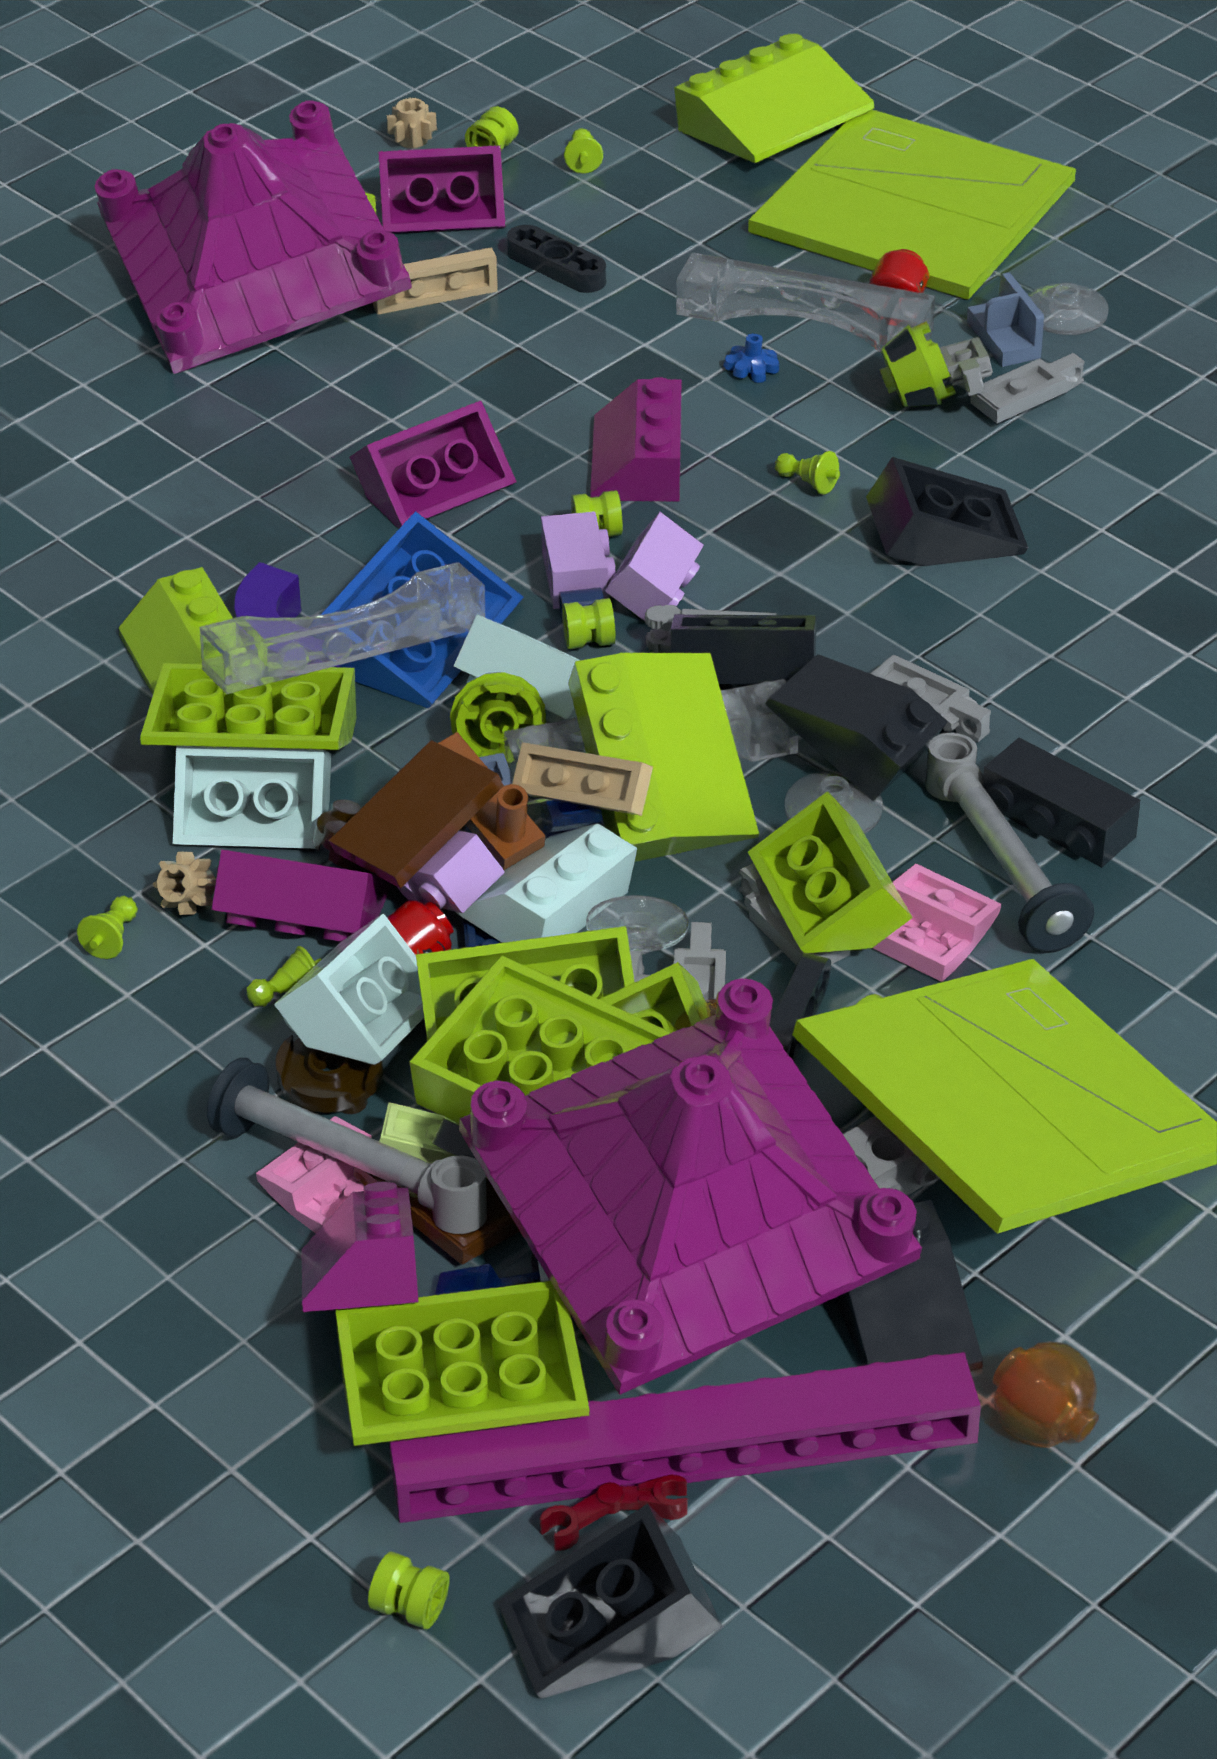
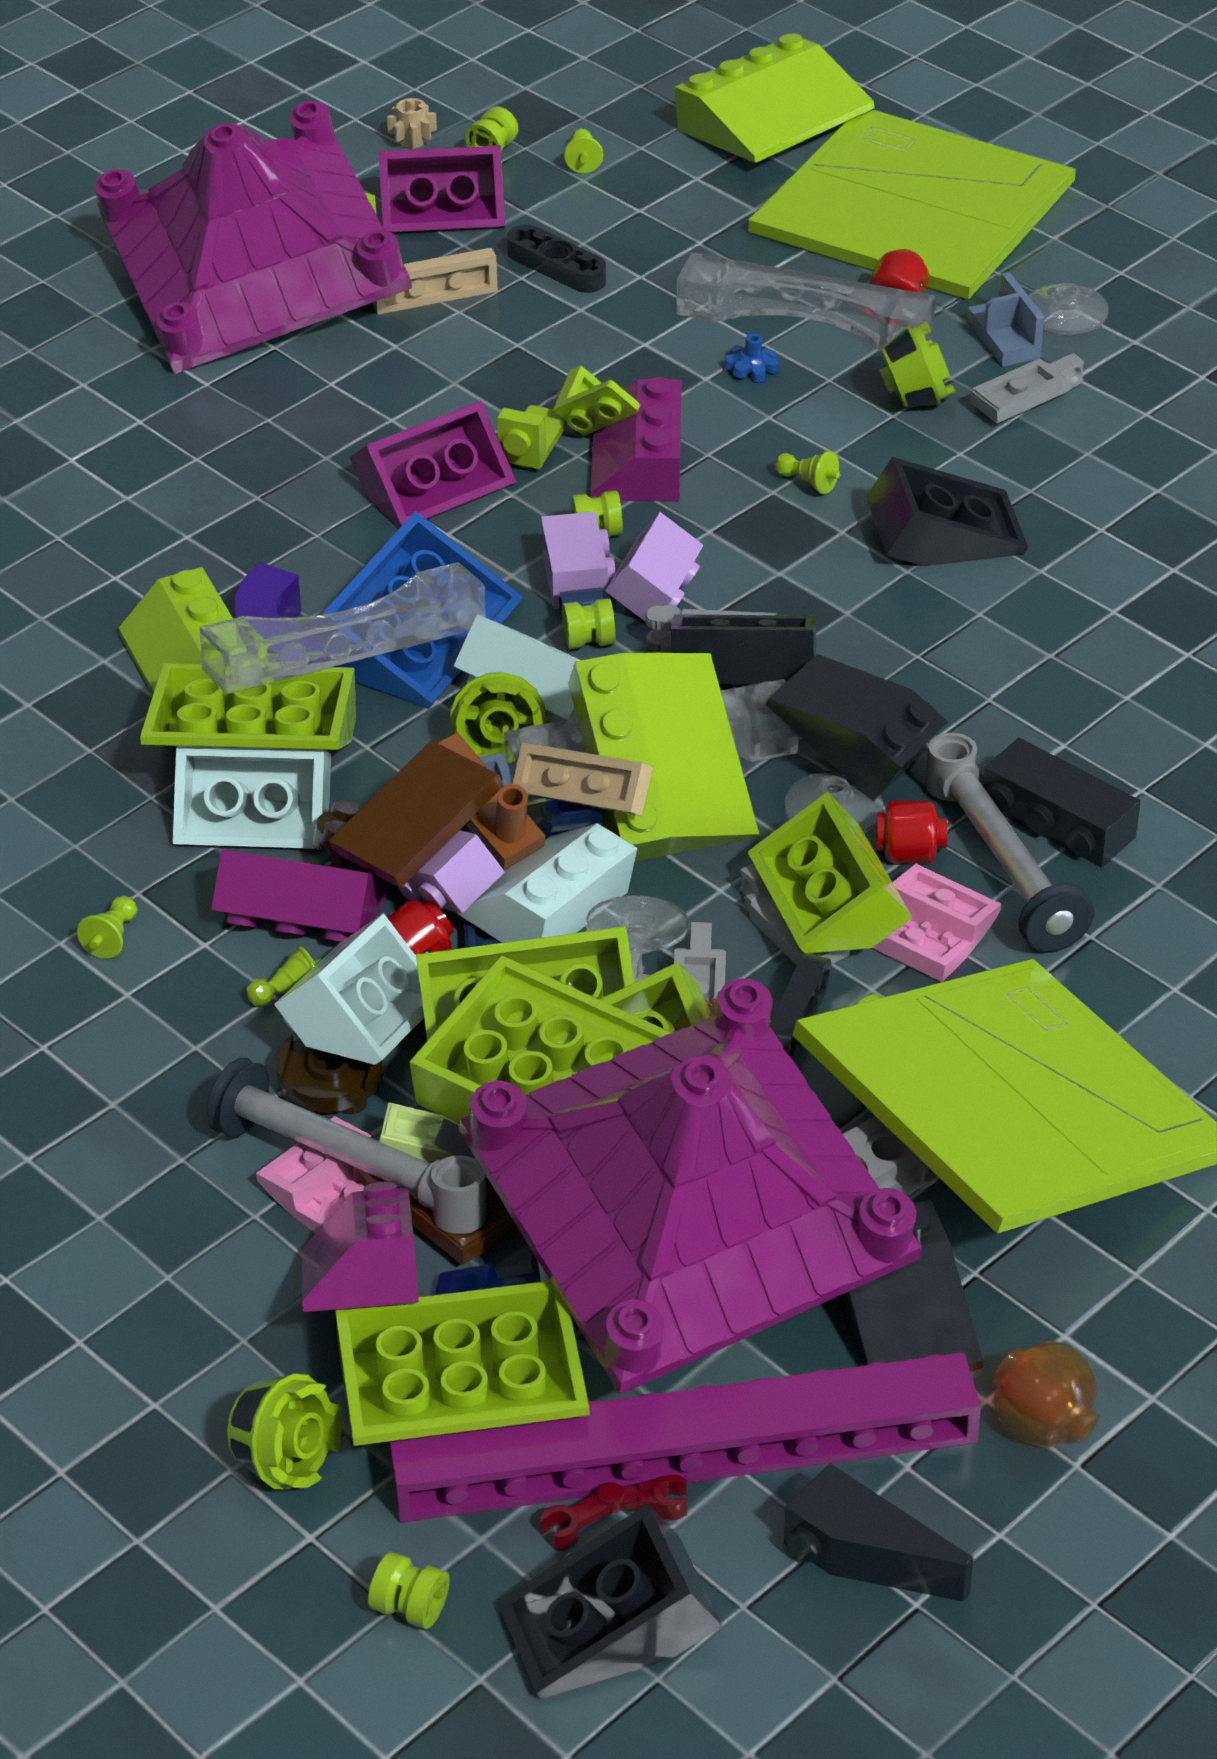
tan gear [153,852,216,915] -> none
light grey hinge [870,655,991,742] -> none
light grey hinge [939,337,993,396] -> none
none -> lime cone [227,1374,343,1490]
none -> lime bracket [497,405,568,469]
none -> lime bracket [553,365,640,436]
none -> black slope [784,1463,973,1602]
none -> red head [876,800,947,865]

